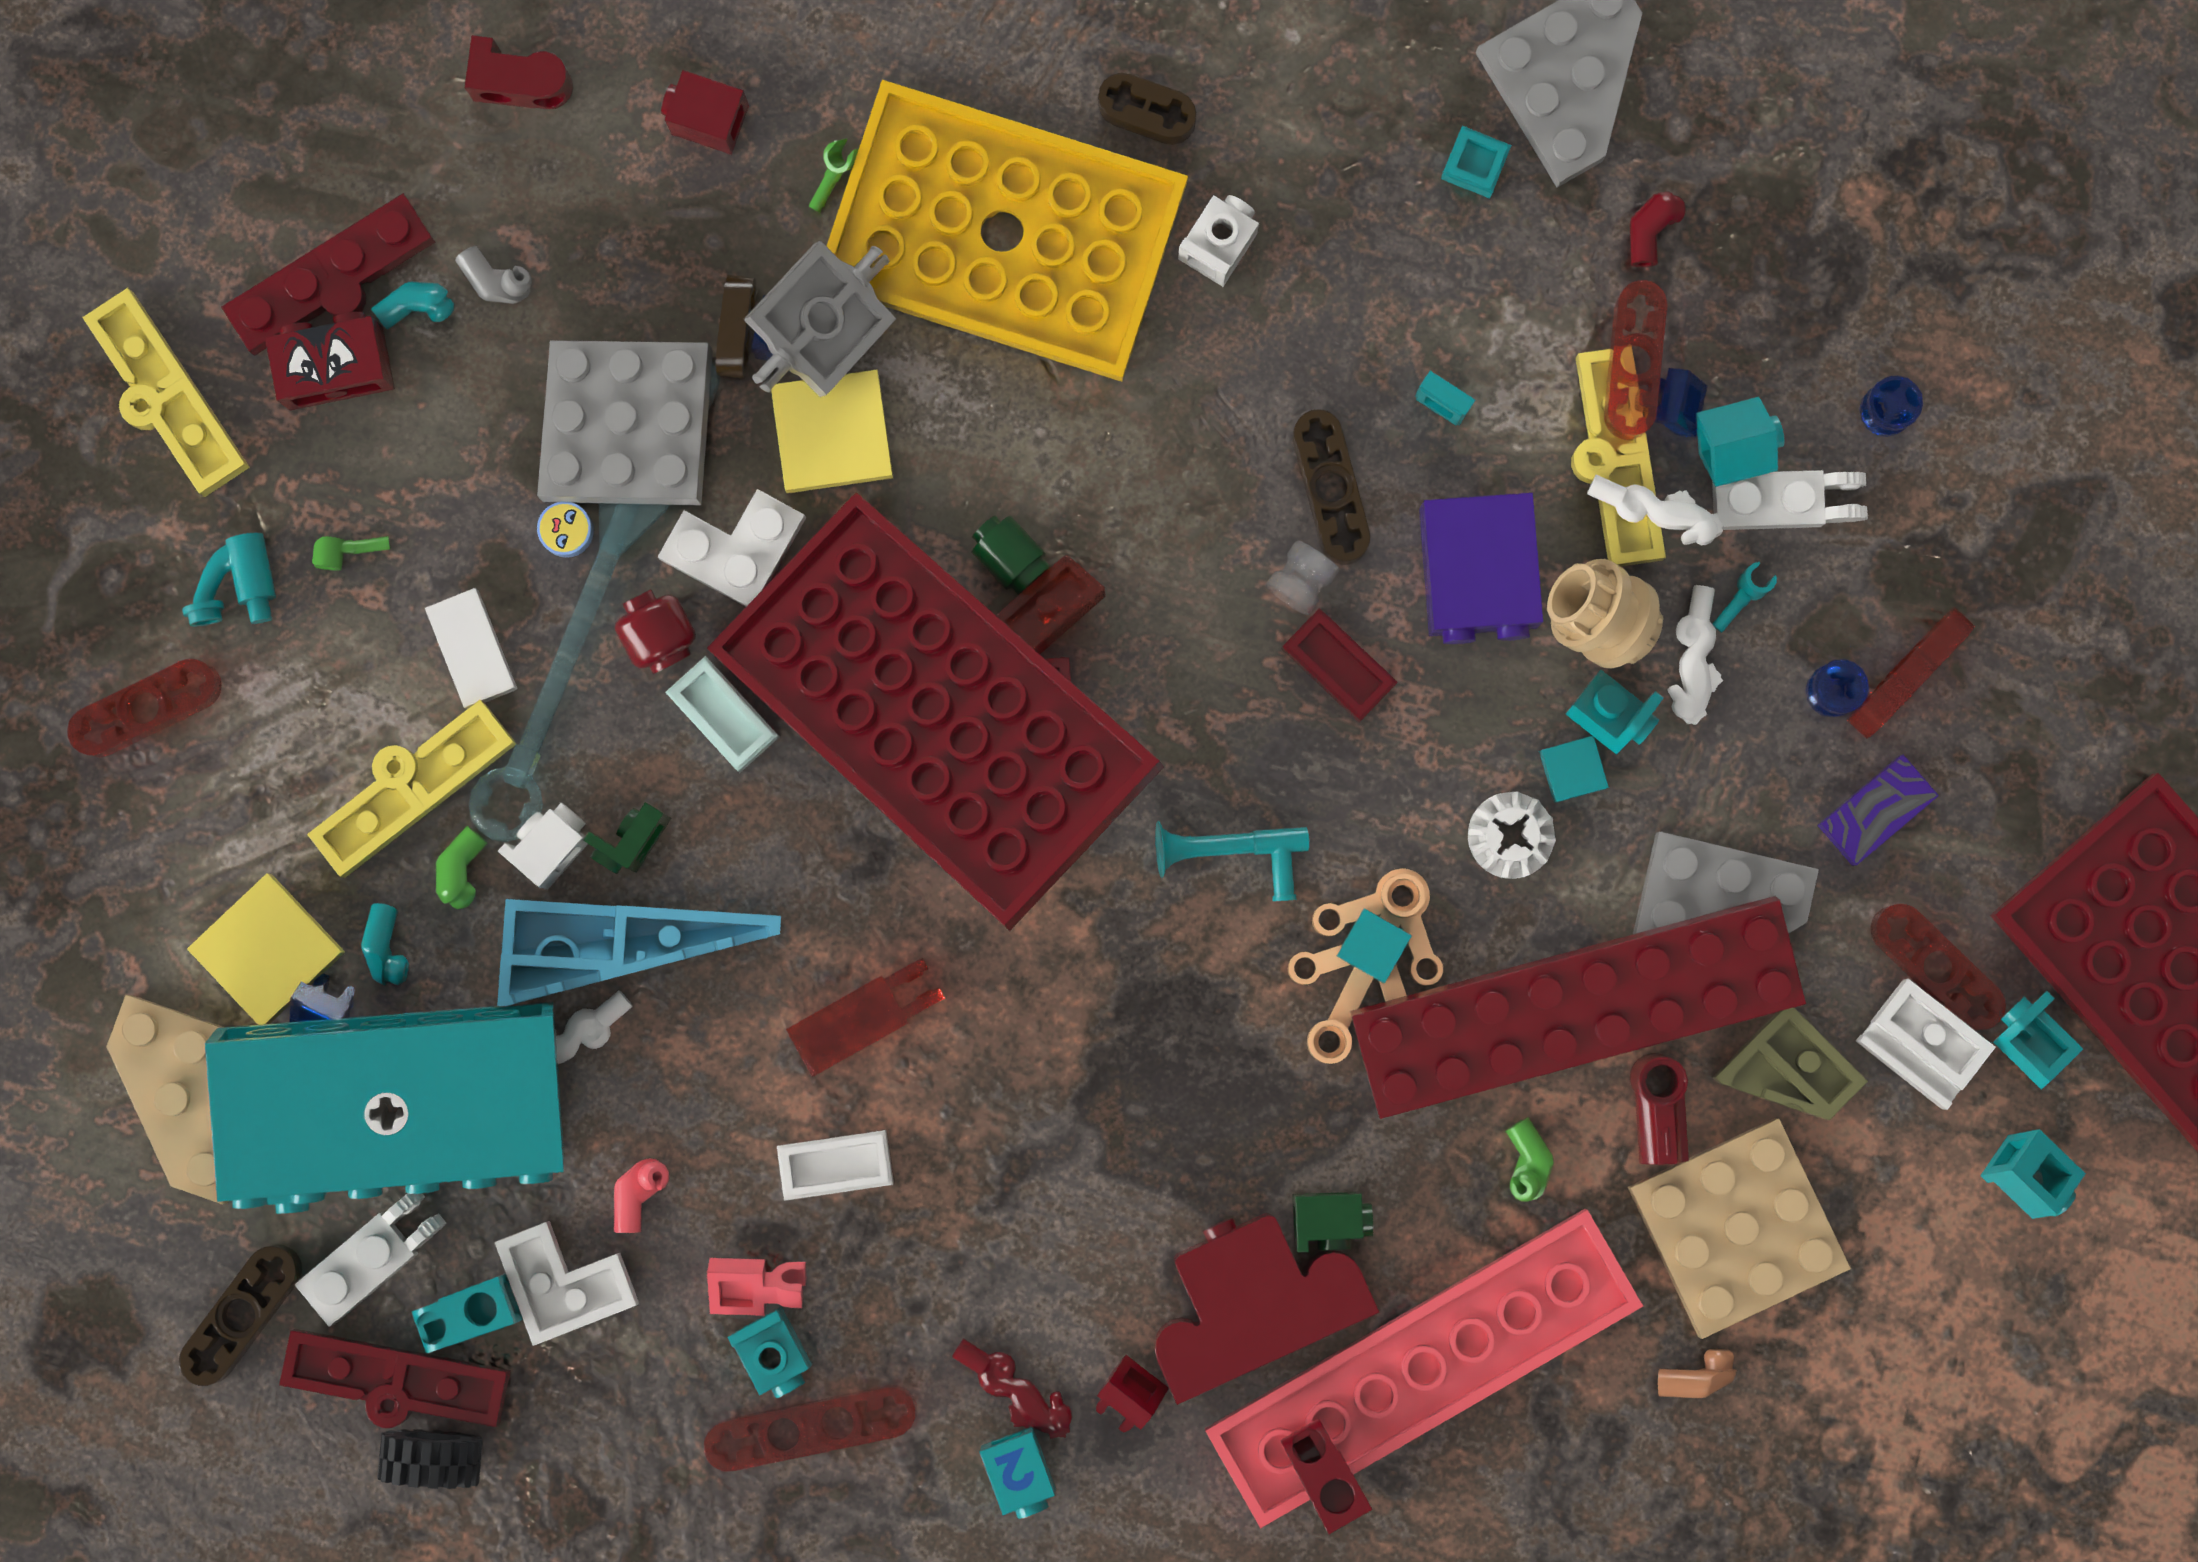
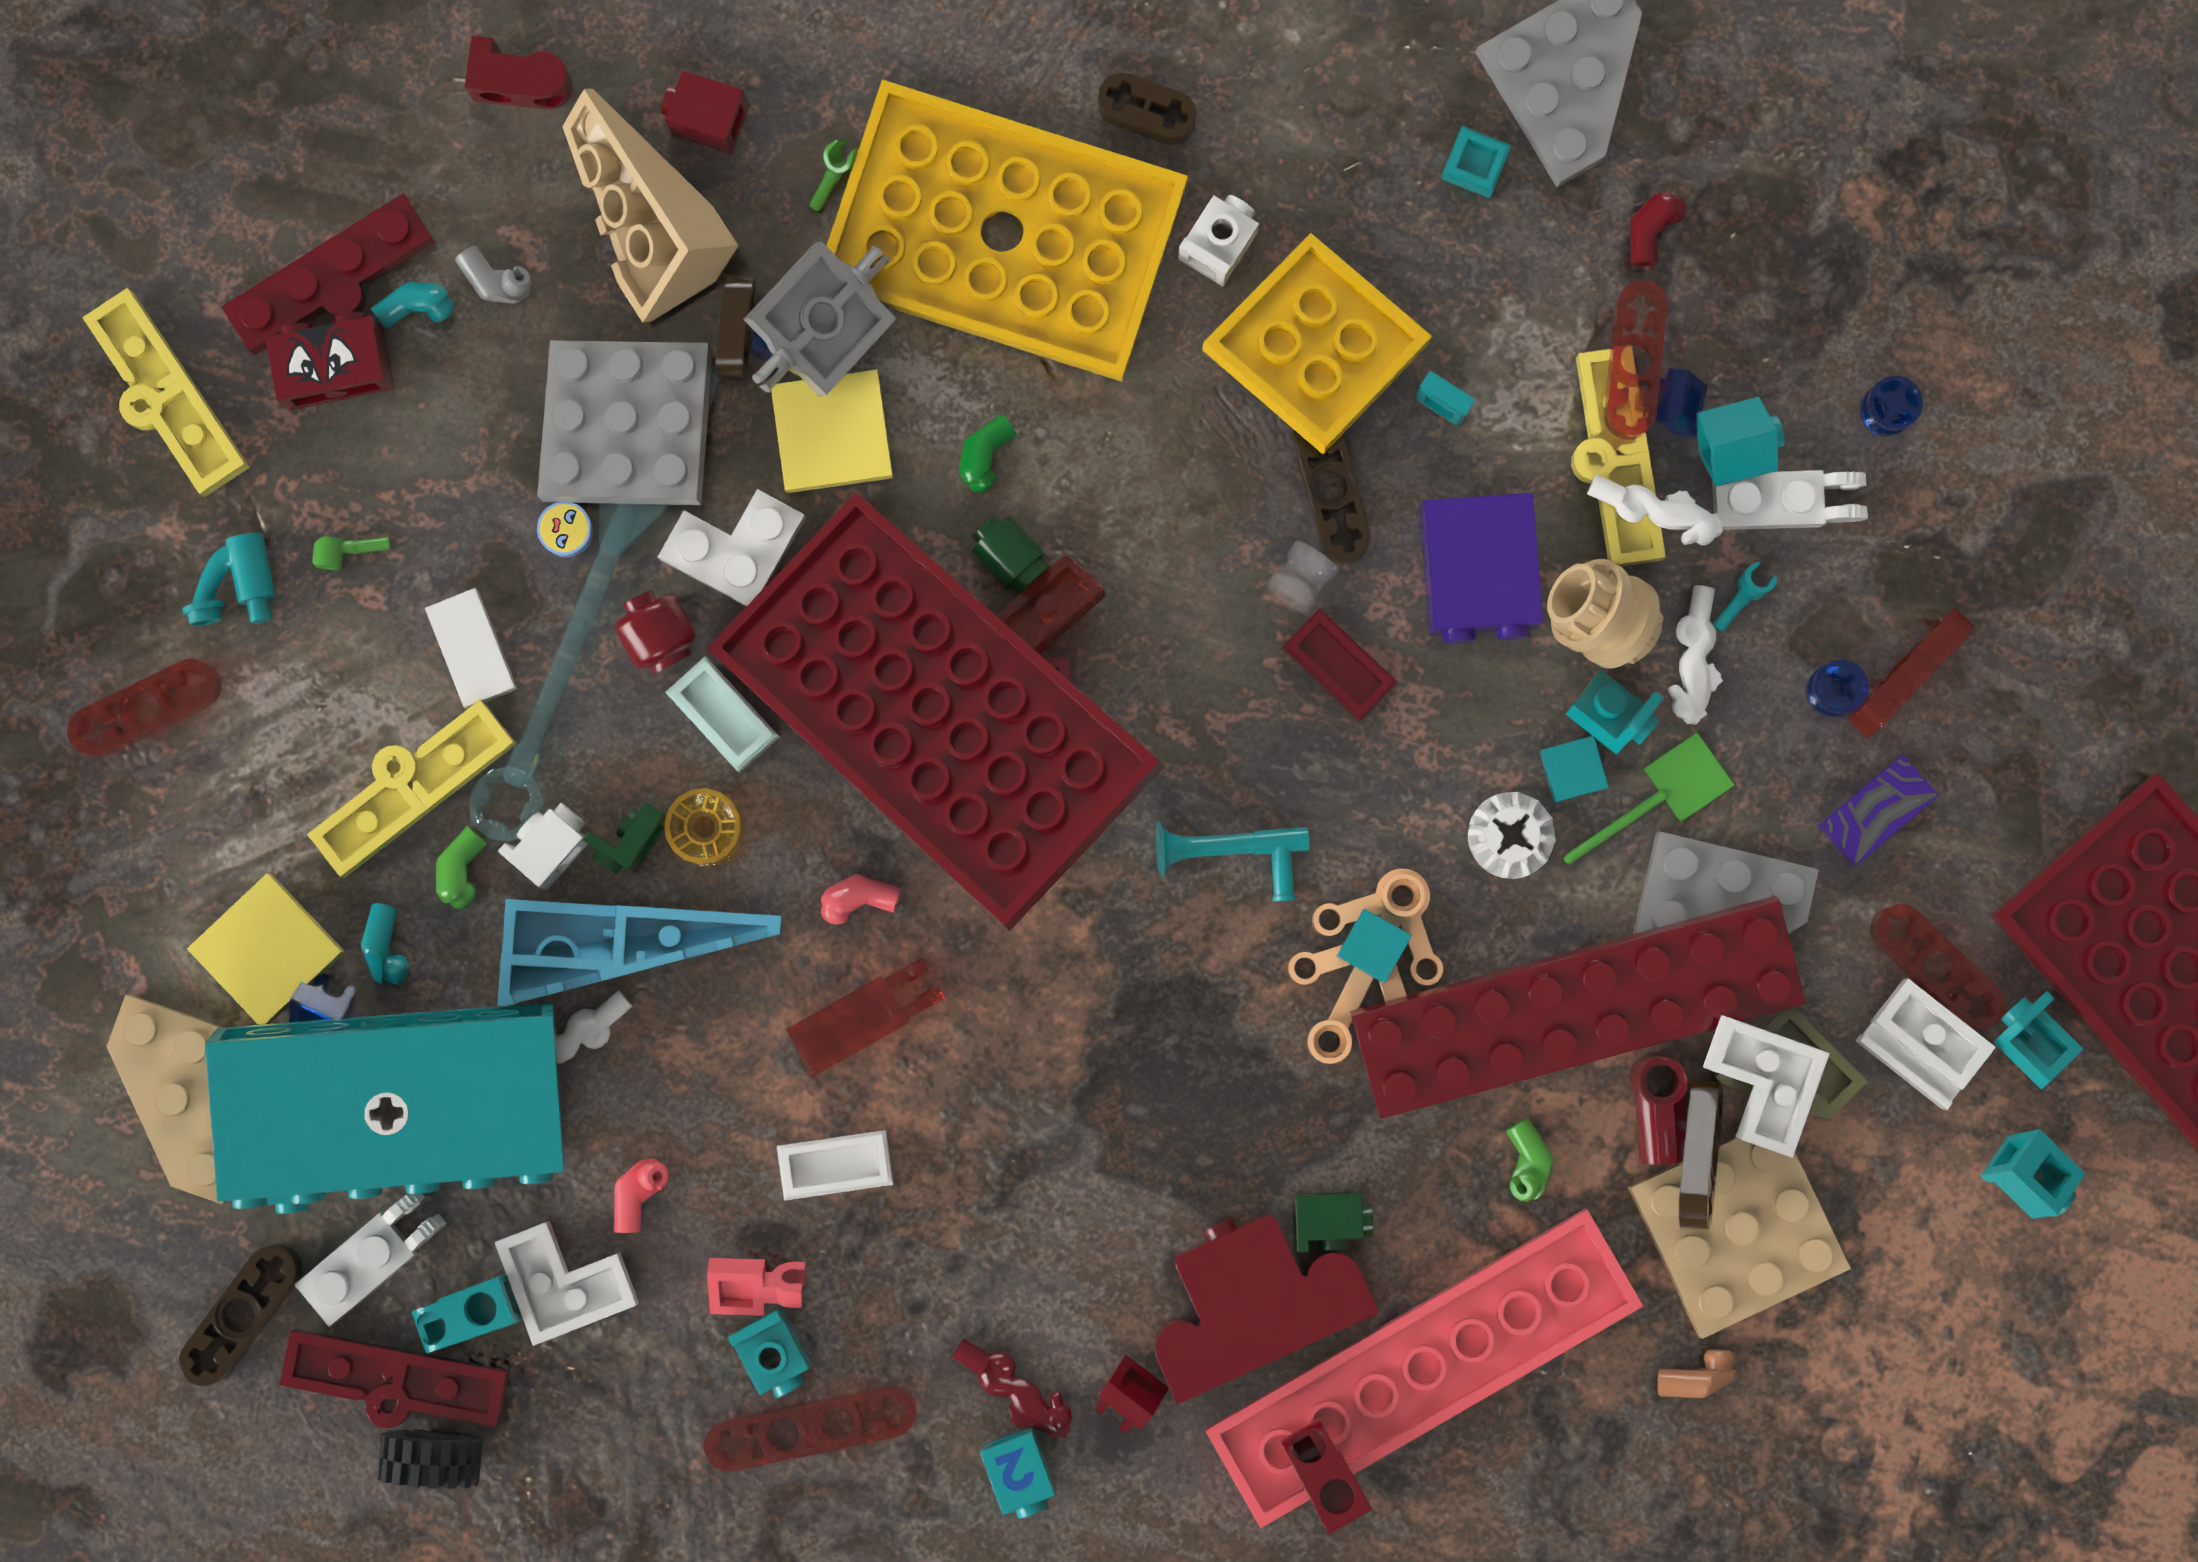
none -> tan wedge [562,89,739,323]
none -> wheel [664,788,745,867]
none -> coral arm [821,874,902,925]
none -> green arm [958,414,1017,493]
none -> yellow plate [1202,233,1432,454]
none -> bright green piece [1564,732,1735,864]
none -> beam [1679,1080,1723,1230]
none -> white plate [1703,1015,1830,1158]

